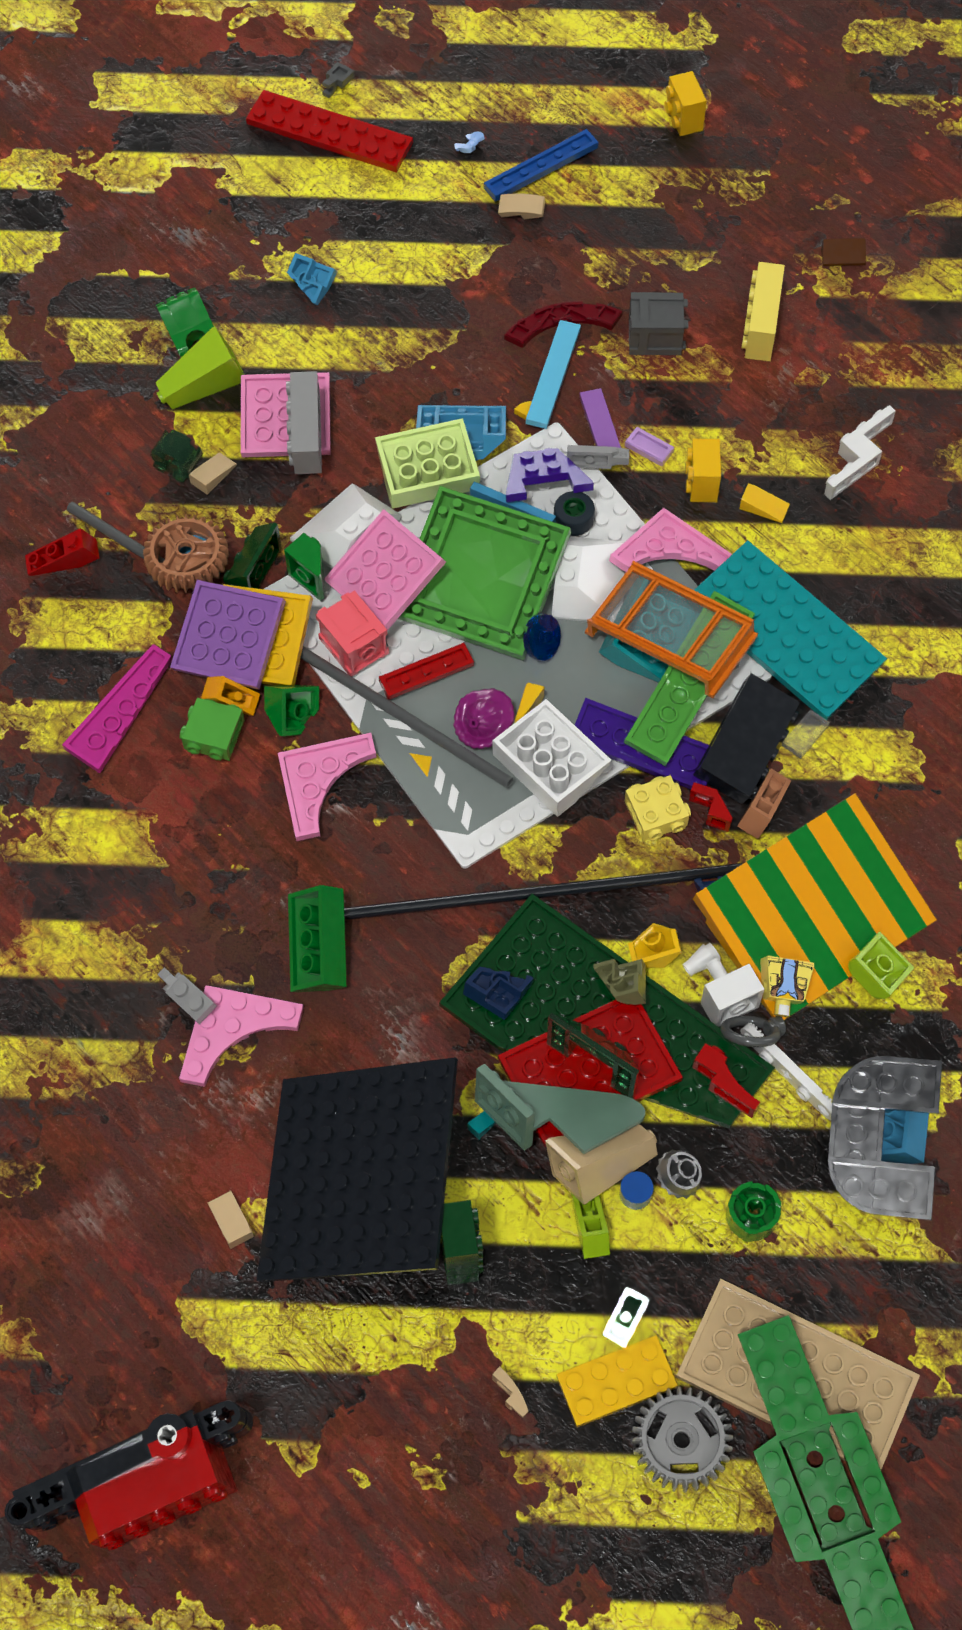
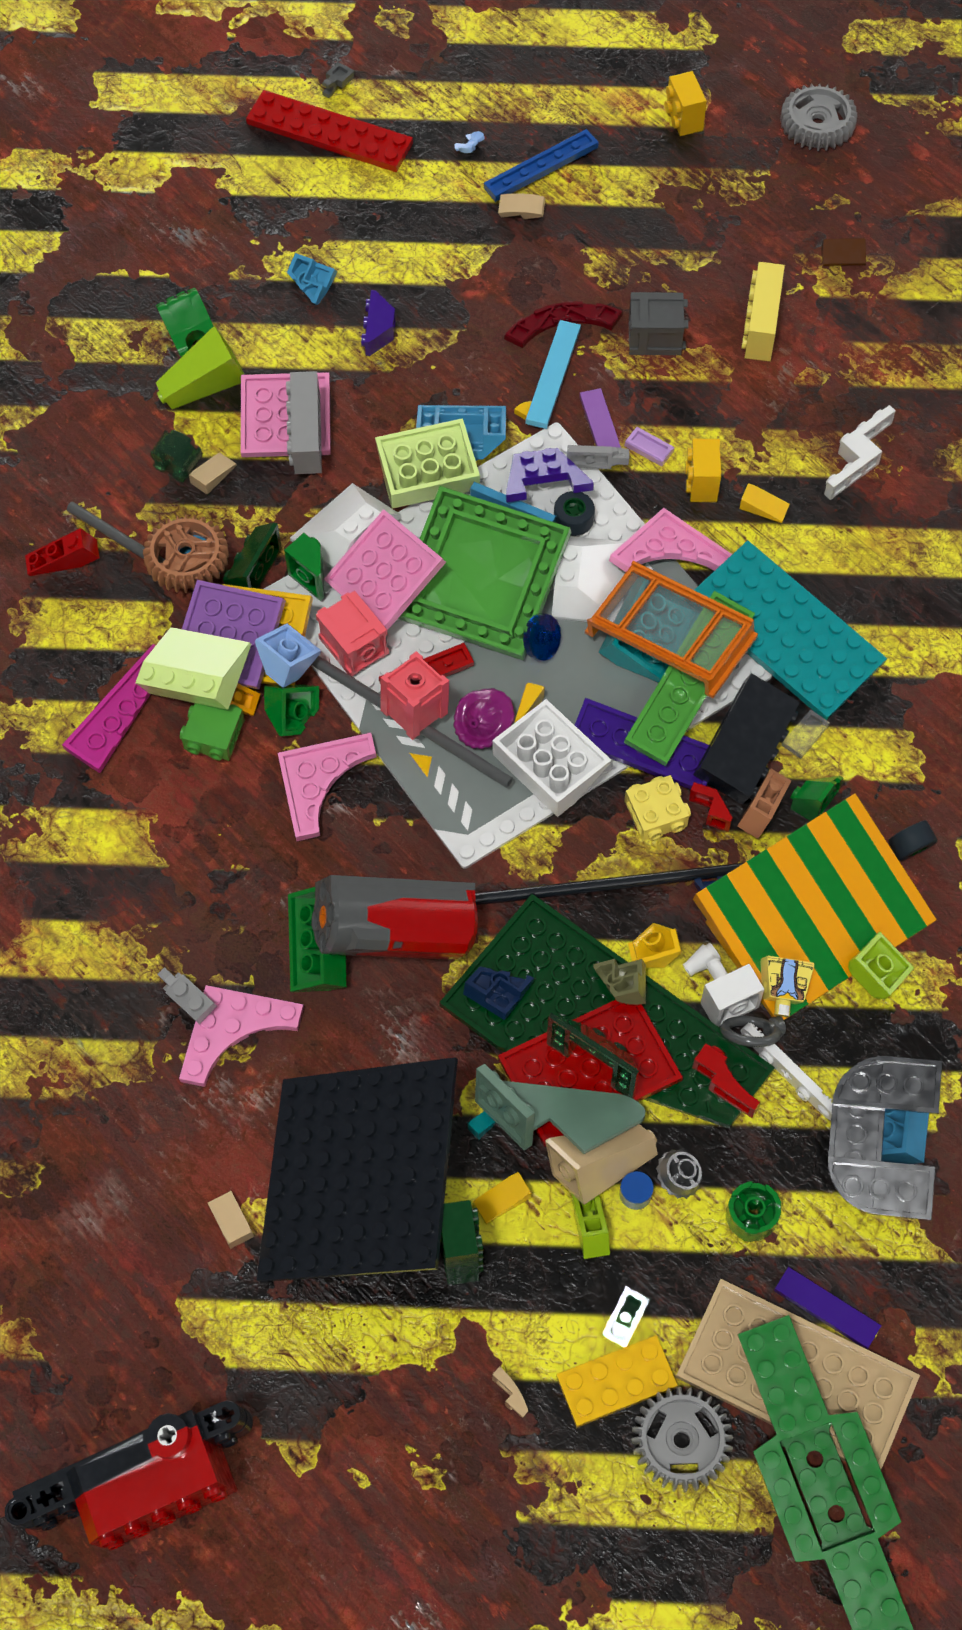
none -> yellowish green slope [136,627,252,710]
none -> light blue slope [255,624,321,688]
none -> piece [311,875,478,959]
none -> dark purple slope [361,290,396,356]
none -> coral container [381,651,449,740]
none -> yellow slope [473,1172,531,1224]
none -> dark purple tile [774,1267,881,1349]
none -> light grey gear [780,83,857,151]
none -> green slope [790,776,844,821]
none -> black wheel [888,820,938,861]

